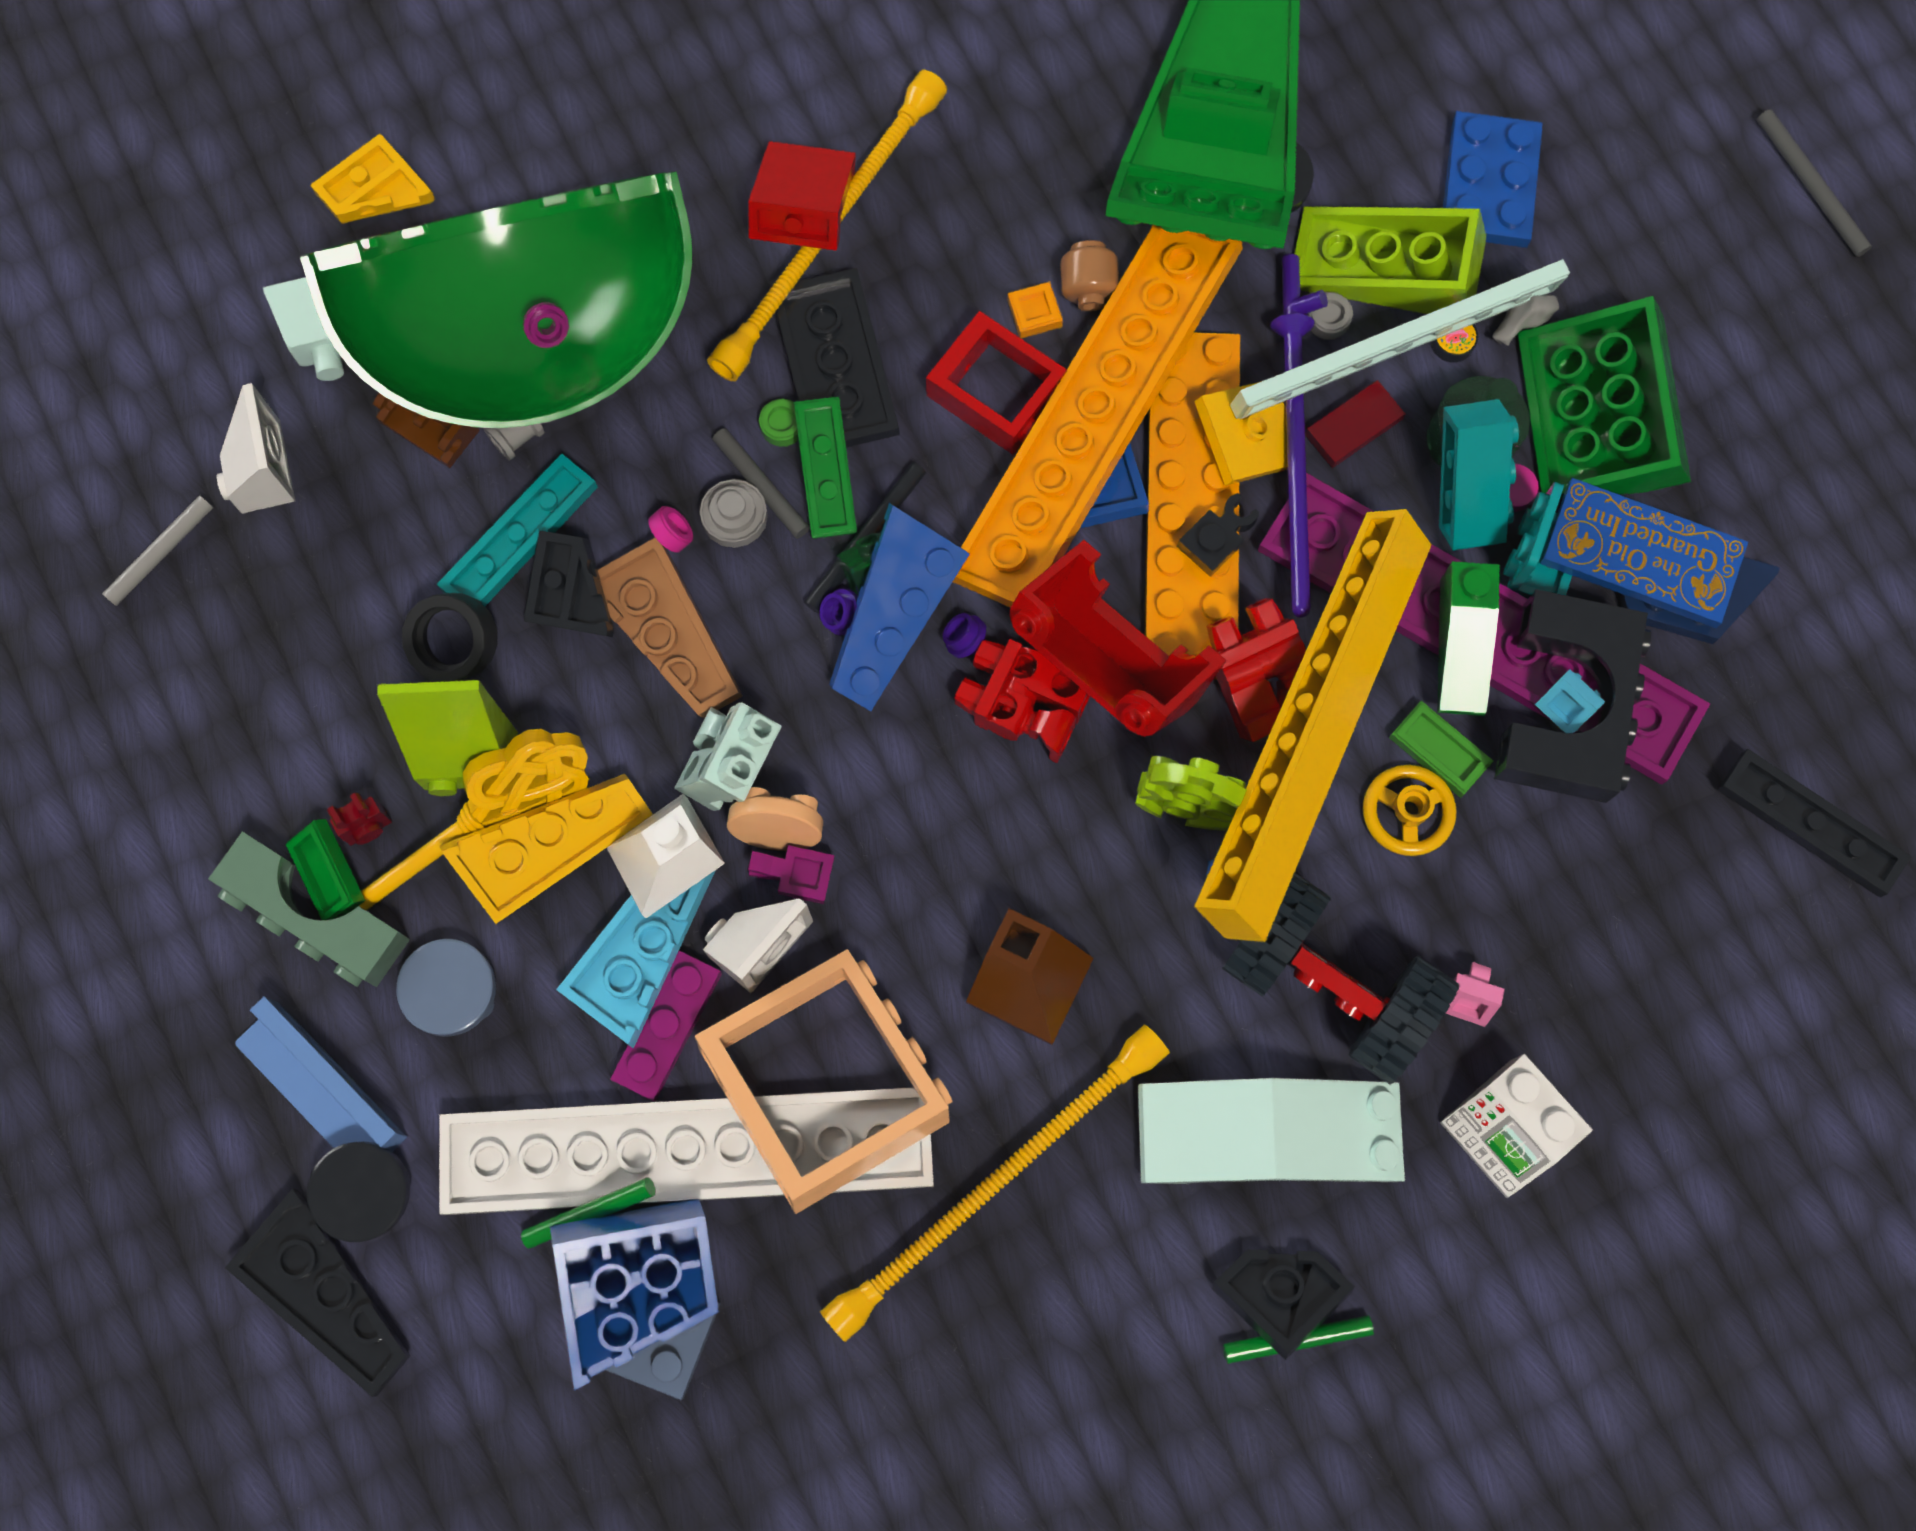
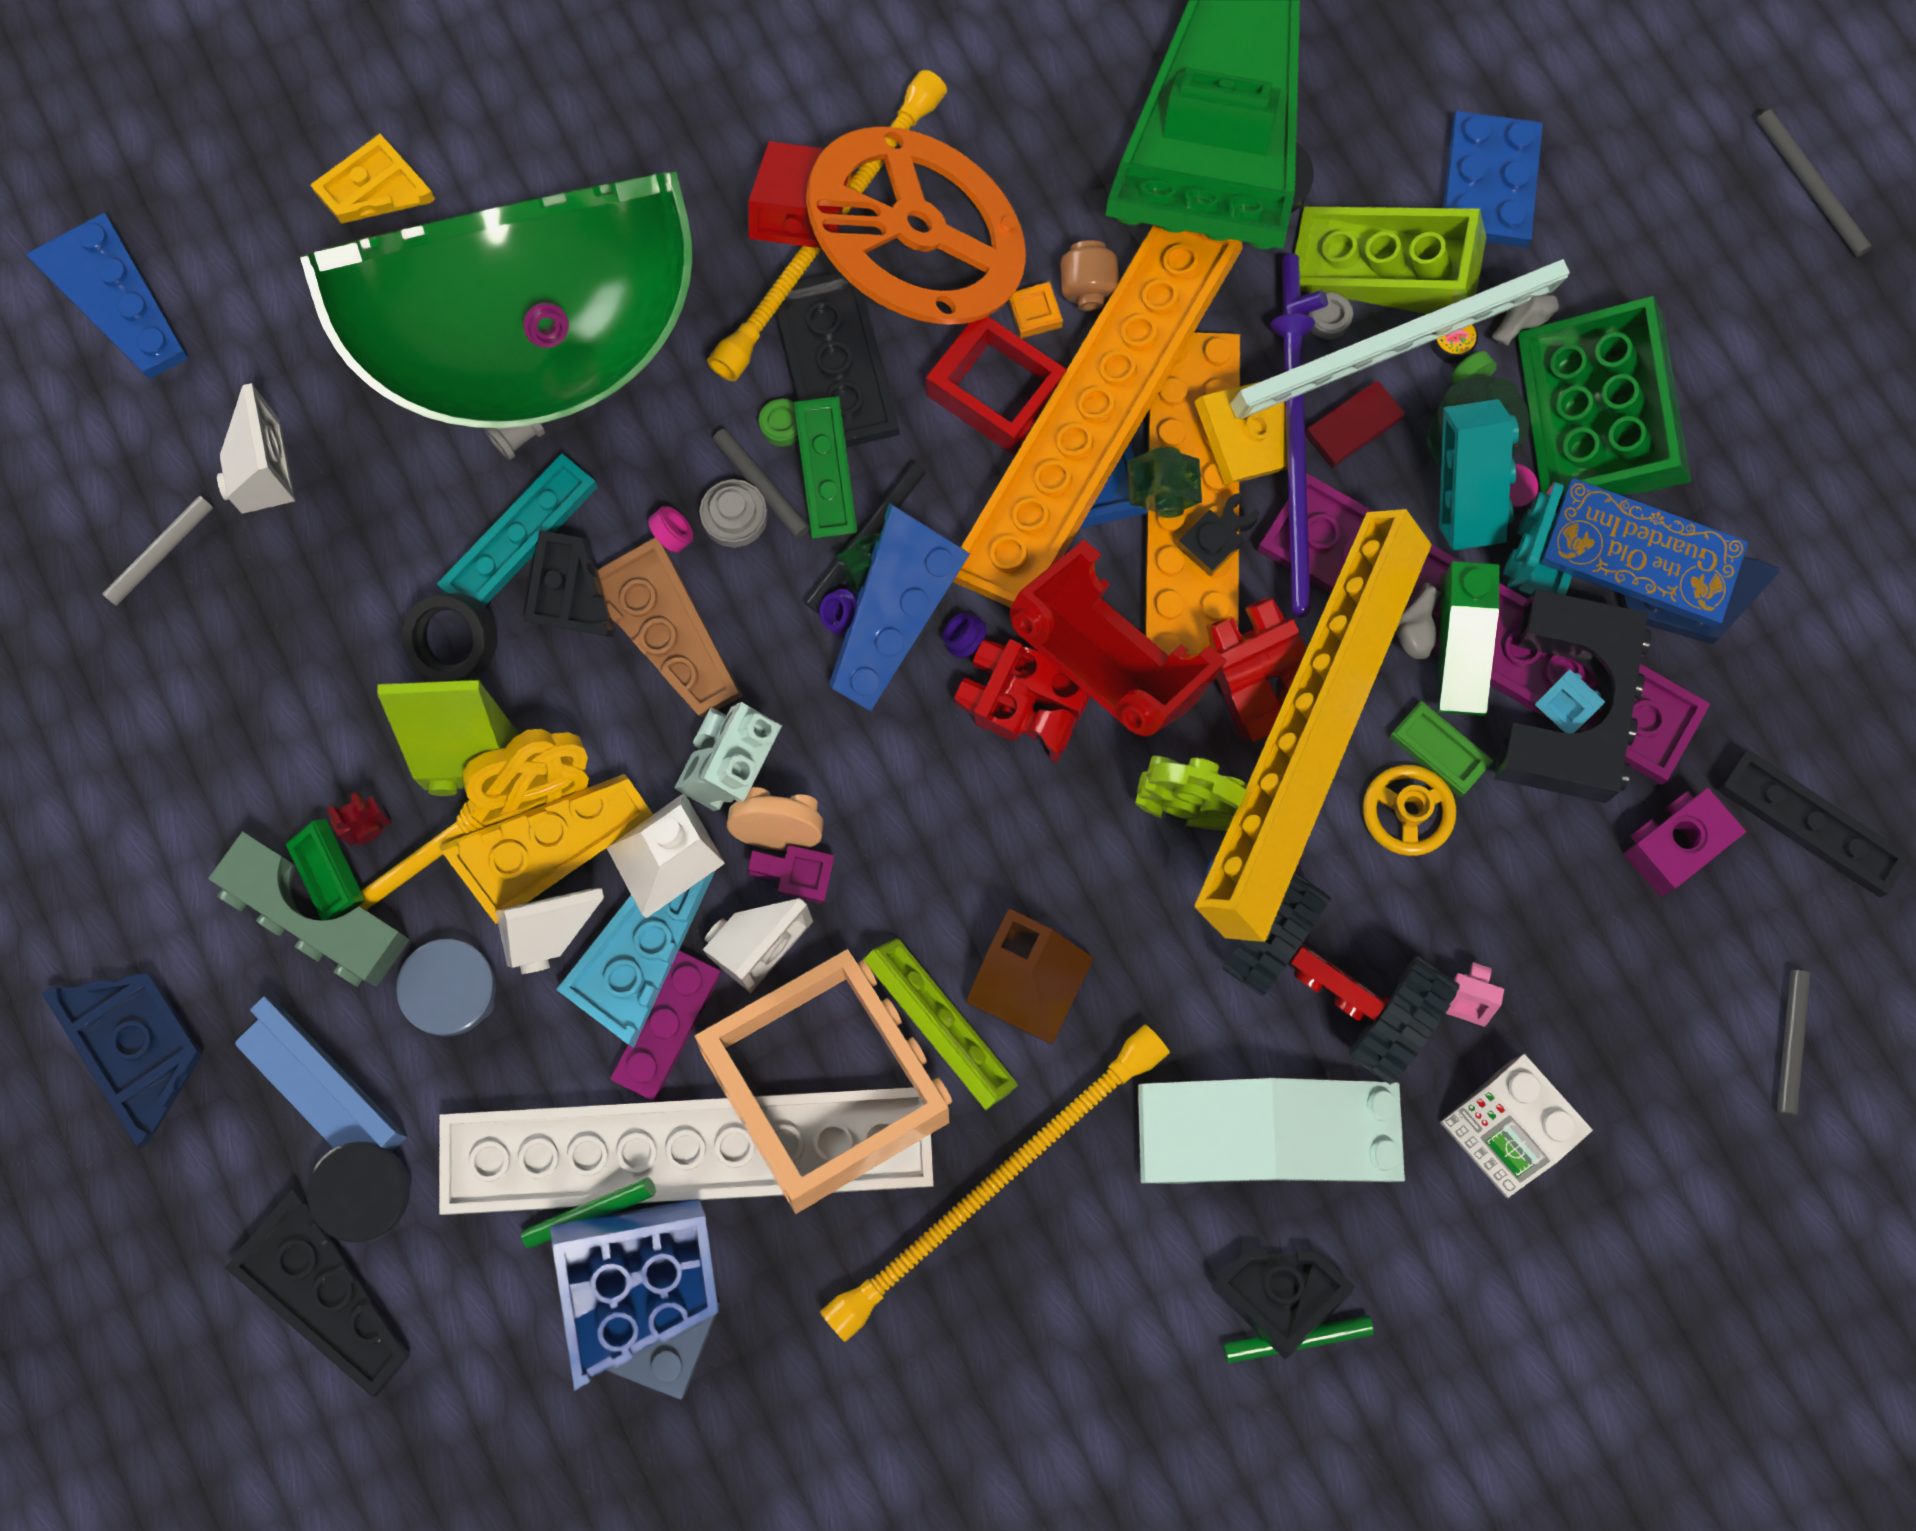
light aqua torso [263,277,344,381] -> none
reddish brown hinge [373,393,480,469] -> none
none -> blue wing [25,212,189,379]
none -> dark blue wing [41,973,203,1147]
none -> white slope [495,888,604,974]
none -> orange piece [806,127,1026,325]
none -> lime tile [863,938,1018,1110]
none -> clear green brick [1127,447,1202,518]
none -> light grey animal [1395,582,1441,659]
none -> bright green tile [1450,351,1497,394]
none -> magenta brick [1623,788,1747,898]
none -> dark grey bar [1777,970,1811,1116]

